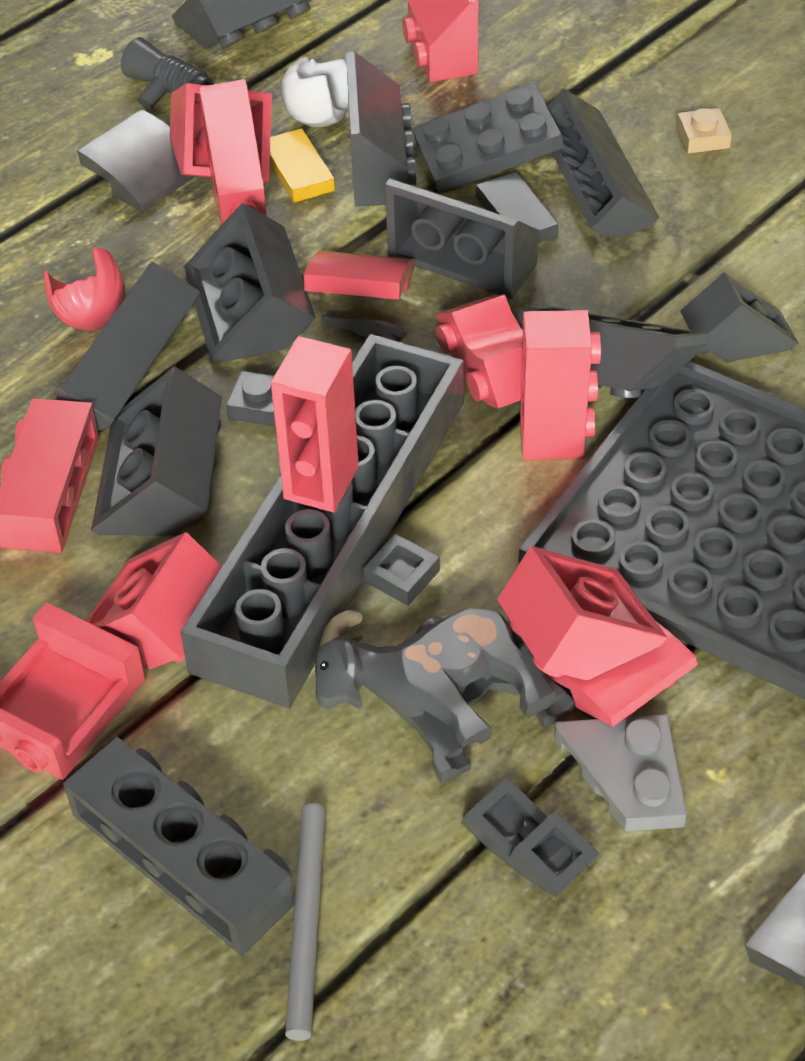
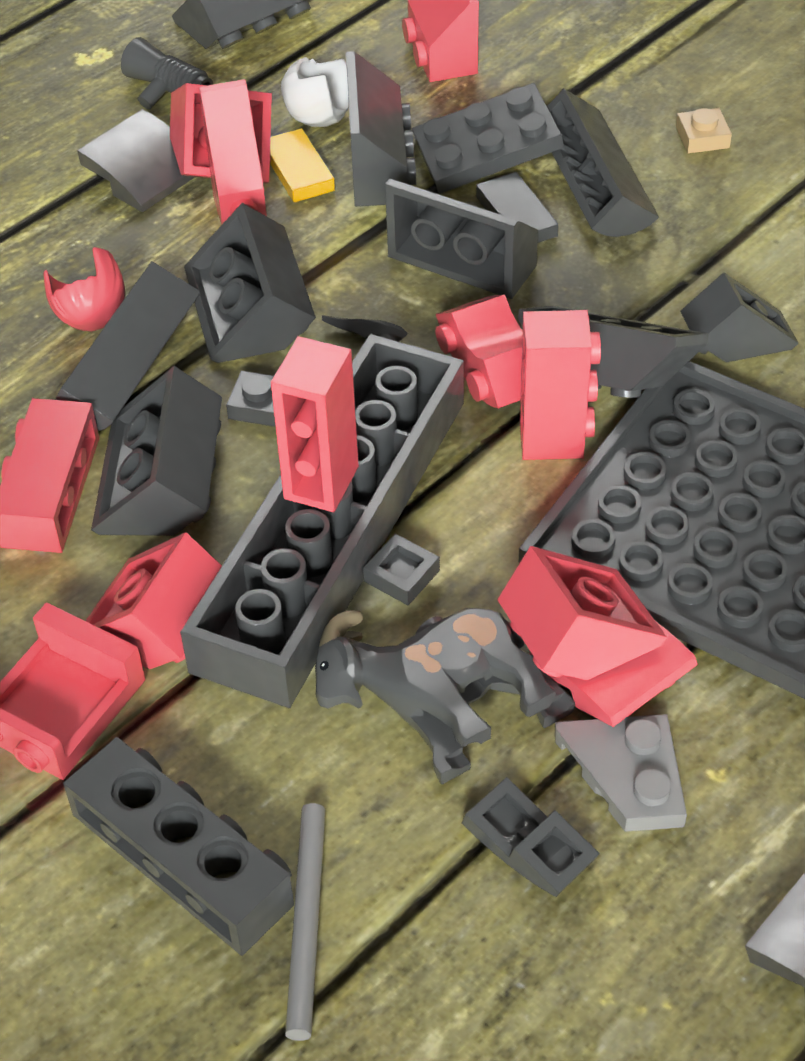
coral slope [304,250,415,300] -> none

